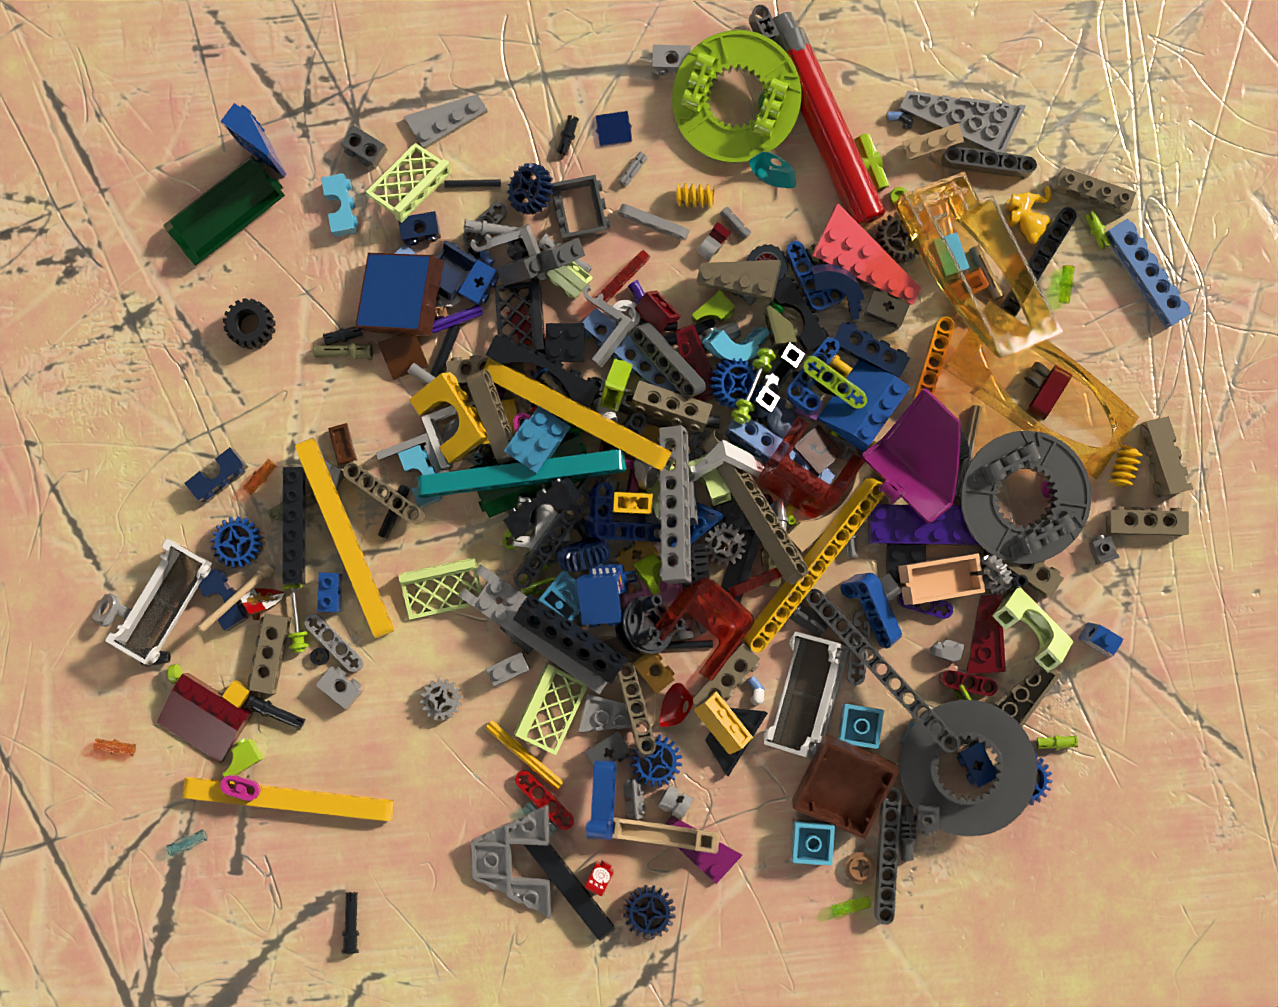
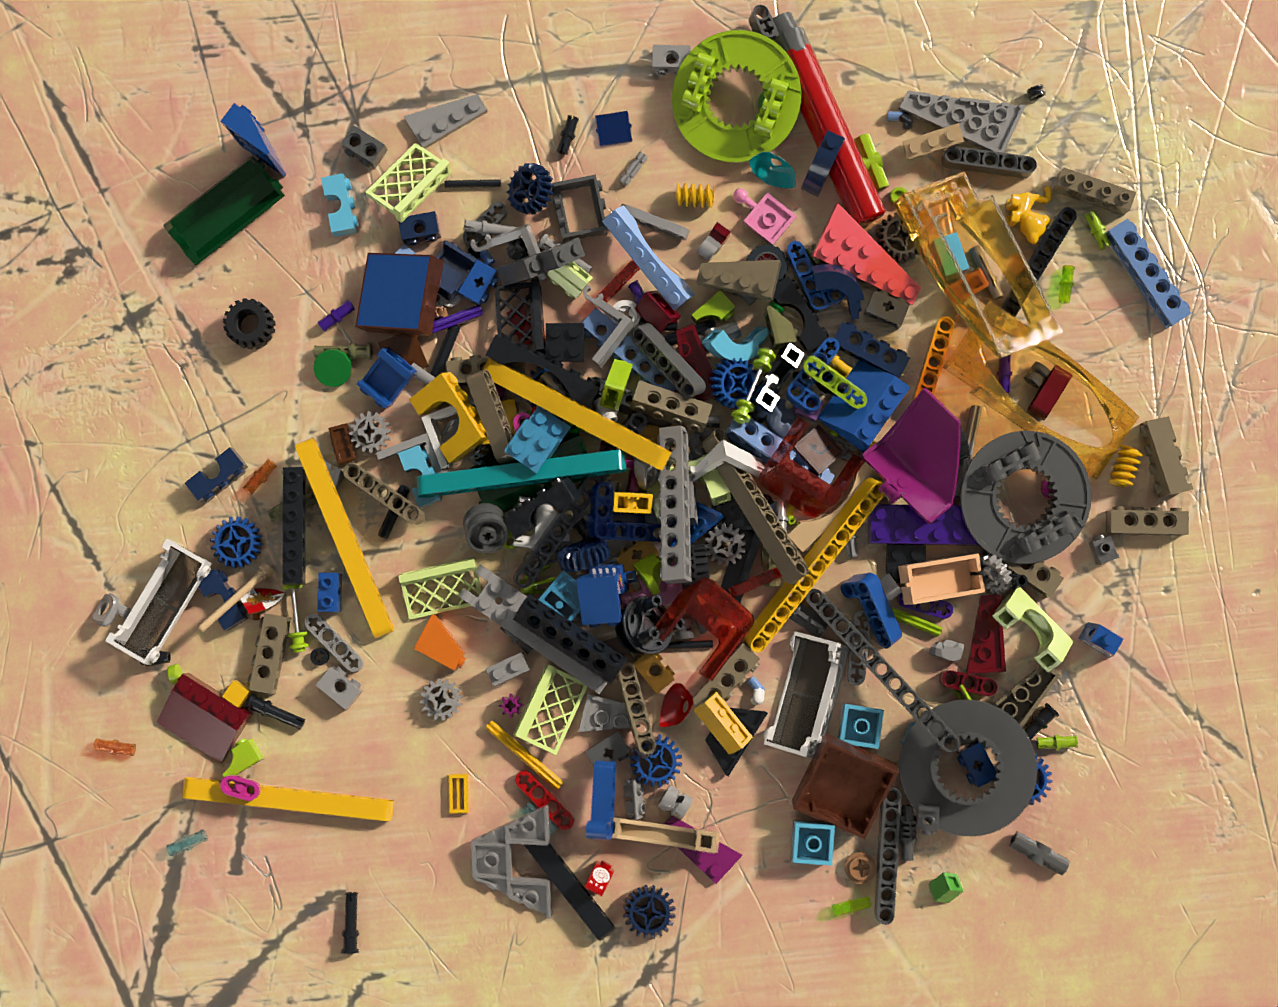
black pin [323,326,363,346] -> none
light grey axle [720,207,751,239] -> none
none -> green tile [313,349,352,387]
none -> dark purple pin [318,300,356,332]
none -> light grey gear [349,411,392,454]
none -> blue panel [357,347,417,408]
none -> orange slope [413,614,466,671]
none -> yellow tile [448,773,469,814]
none -> dark grey wheel [463,503,509,553]
none -> magenta gear [499,693,524,718]
none -> light blue arch [602,206,695,311]
none -> bright pink plate [733,188,797,245]
none -> dark blue arch [801,130,845,197]
none -> lime axle [891,607,942,636]
none -> bright green panel [929,872,964,903]
none -> dark purple pin [997,354,1012,393]
none -> dark grey piece [1009,831,1070,876]
none -> black pin [1024,703,1059,740]
none -> black bush [1027,84,1046,100]

